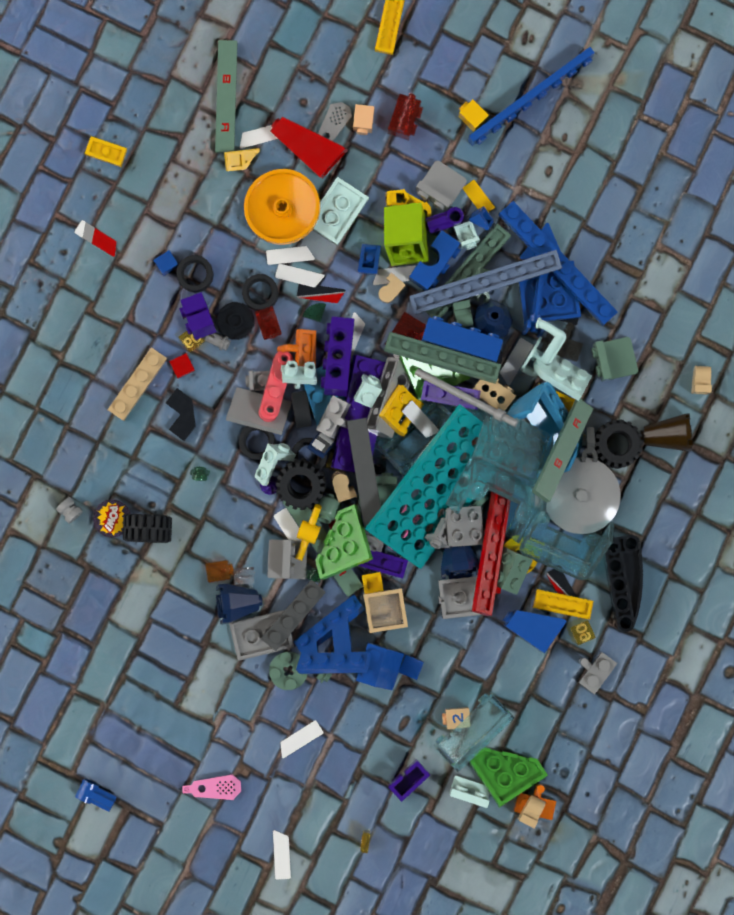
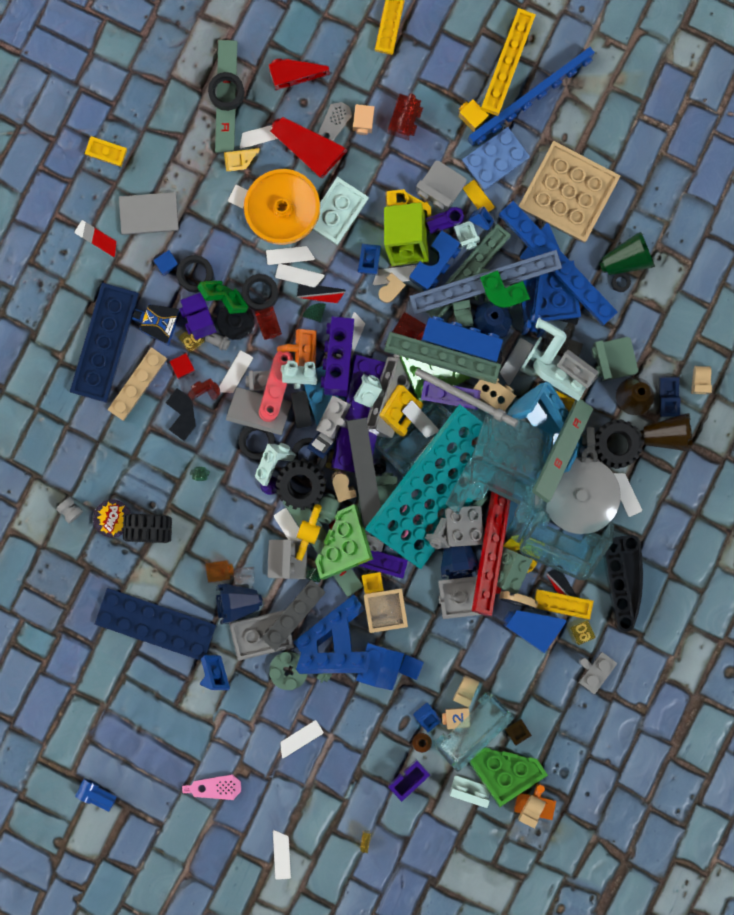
none -> dark blue plate [70,283,139,403]
none -> dark blue plate [94,588,217,661]
none -> light grey tile [119,192,179,235]
none -> torso [132,304,181,346]
none -> clear red bracket [188,378,221,401]
none -> green plate [197,281,248,314]
none -> blue slope [200,655,230,690]
none -> black tyre [208,72,245,111]
none -> white sticker [217,351,253,393]
none -> white sticker [228,185,248,209]
none -> red slope [268,58,330,90]
none -> reddish brown plate [412,733,432,753]
none -> blue slope [413,703,442,733]
none -> tan leg [452,675,479,708]
none -> medium blue plate [462,127,530,191]
none -> yellow plate [480,8,536,116]
none -> green plate [480,270,530,308]
none -> tan tile [499,591,538,609]
none -> dark brown plate [505,719,532,746]
none -> tan plate [519,141,620,243]
none -> light grey panel [557,350,599,389]
none -> dark green cone [600,232,655,275]
none -> black piece [611,273,631,292]
none -> white sticker [613,473,642,517]
none -> dark brown cone [615,377,654,415]
none -> dark blue slope [659,376,681,417]

